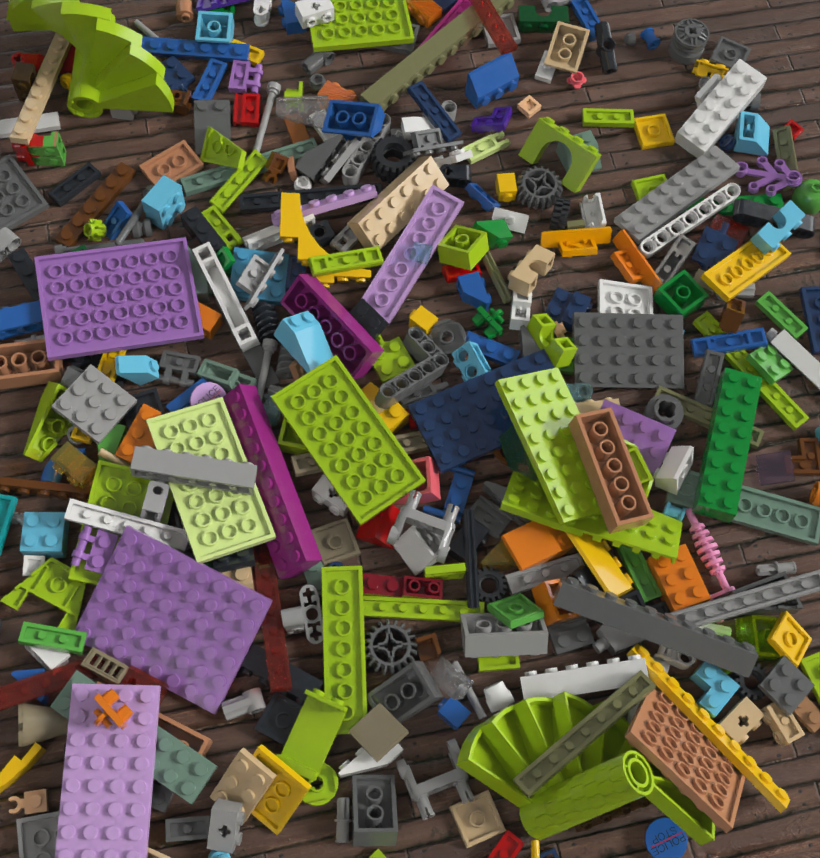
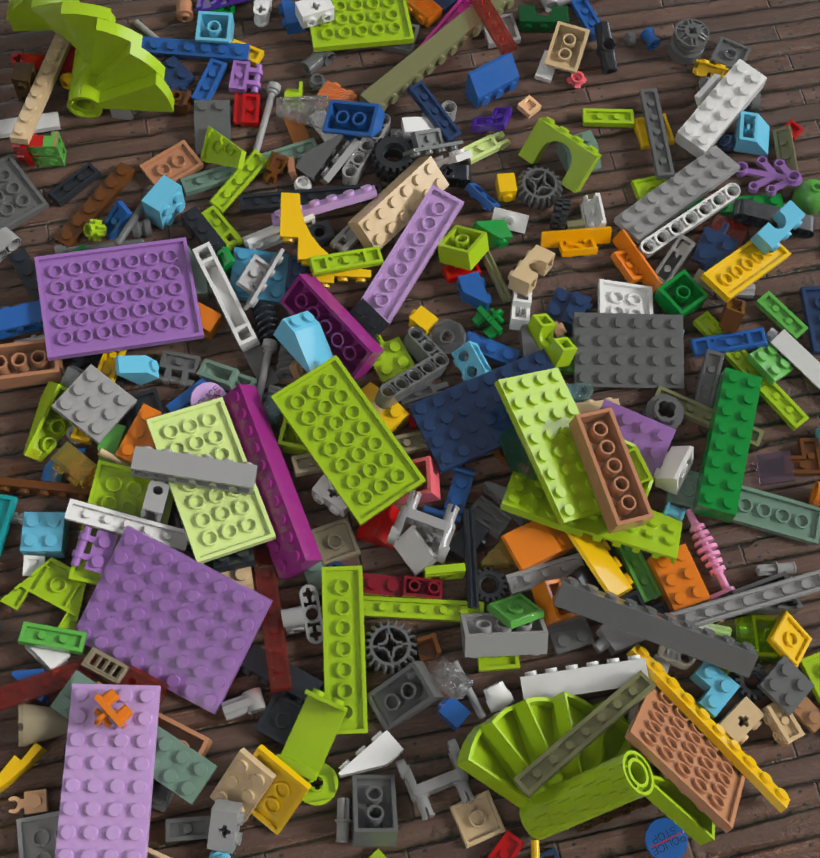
dark tan tile [348,703,409,762] -> none
clear light blue tile [409,241,433,265] -> none
none -> dark grey plate [639,88,675,179]

